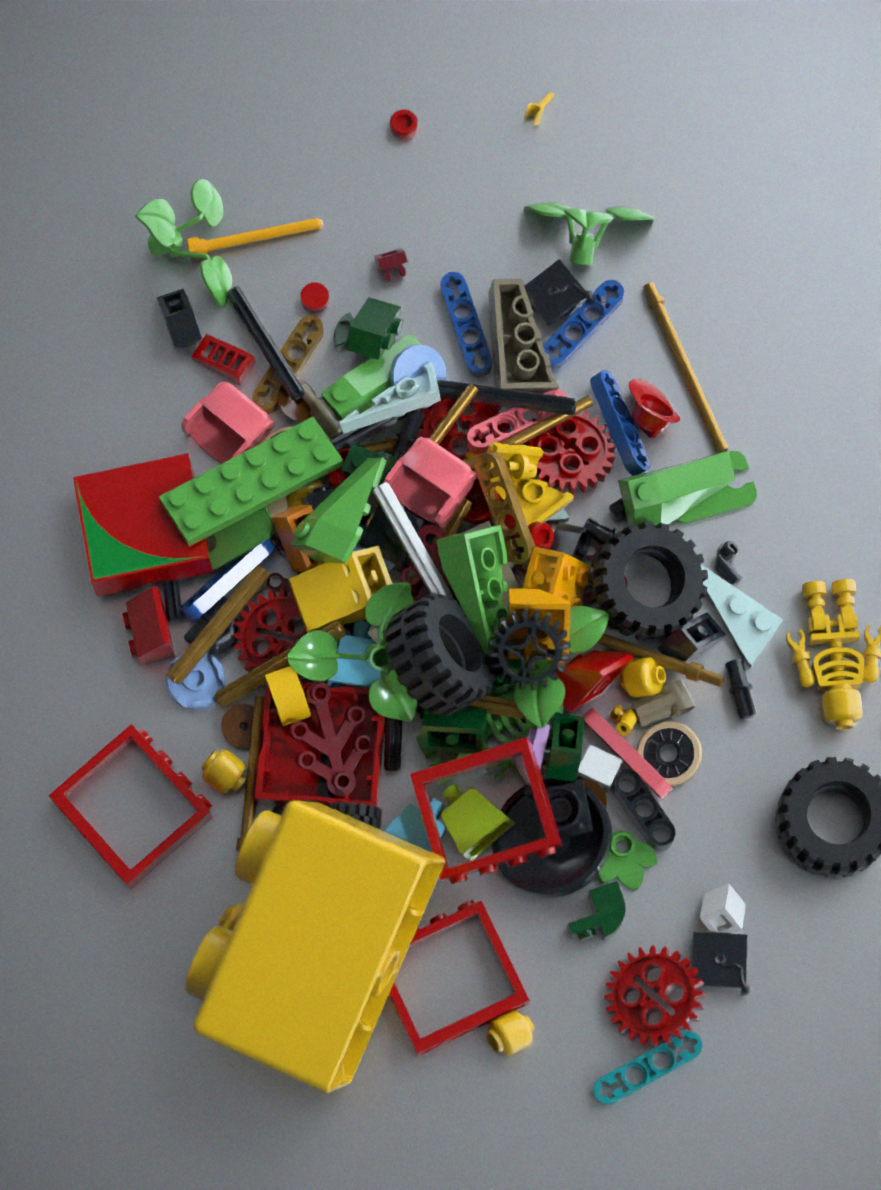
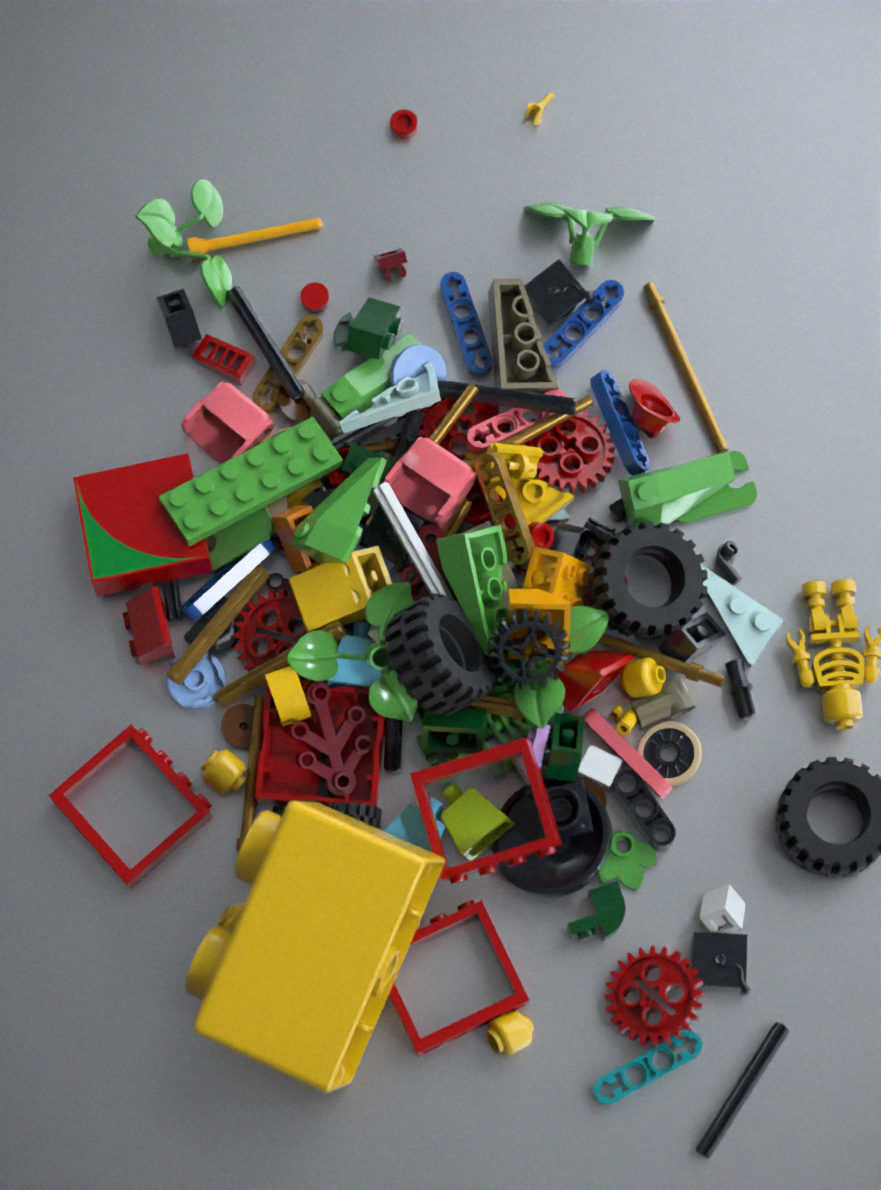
none -> black axle [696,1022,789,1158]

